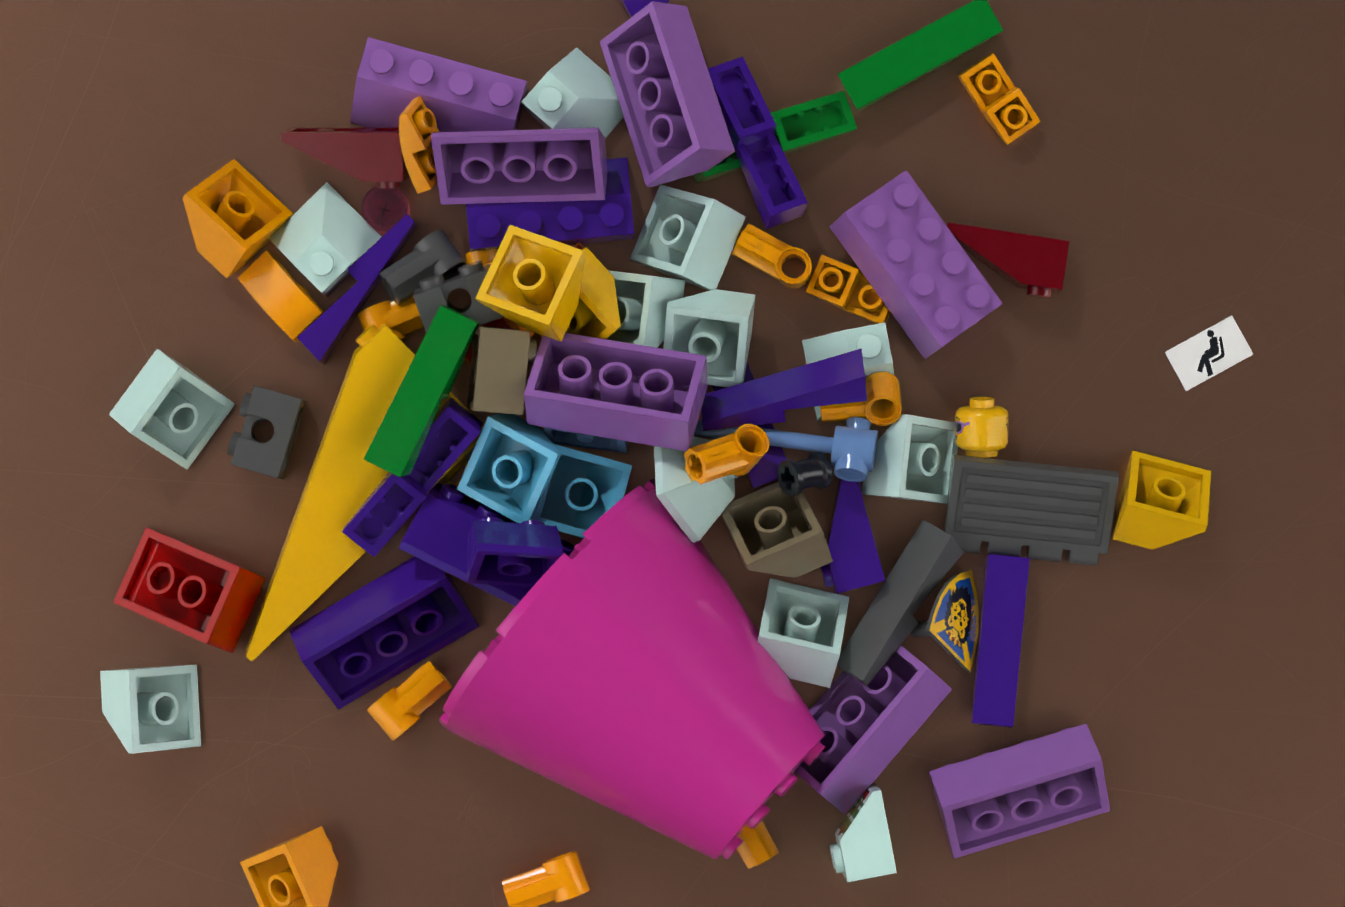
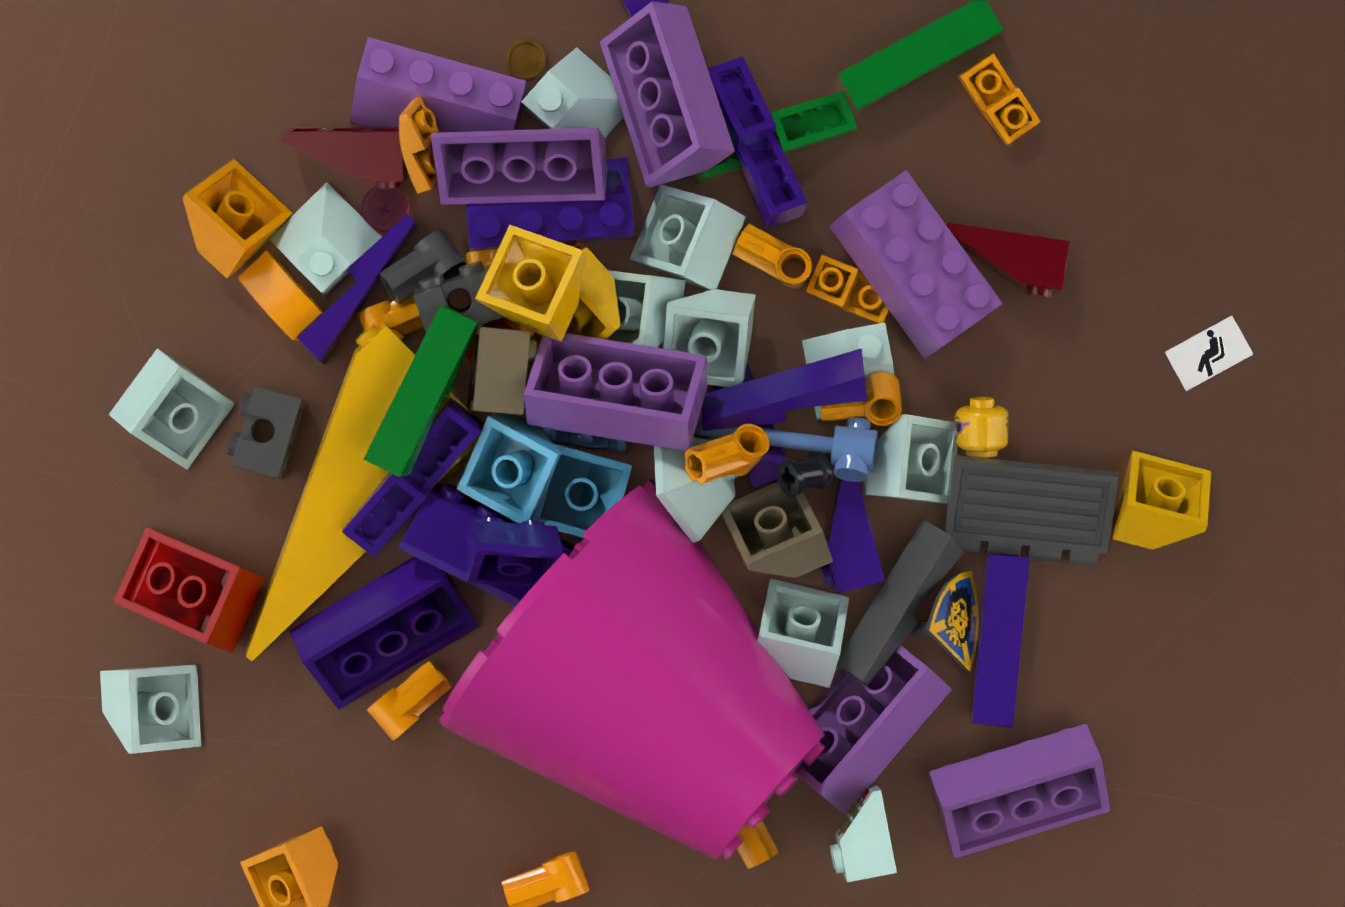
none -> pearl gold piece [505,39,546,80]

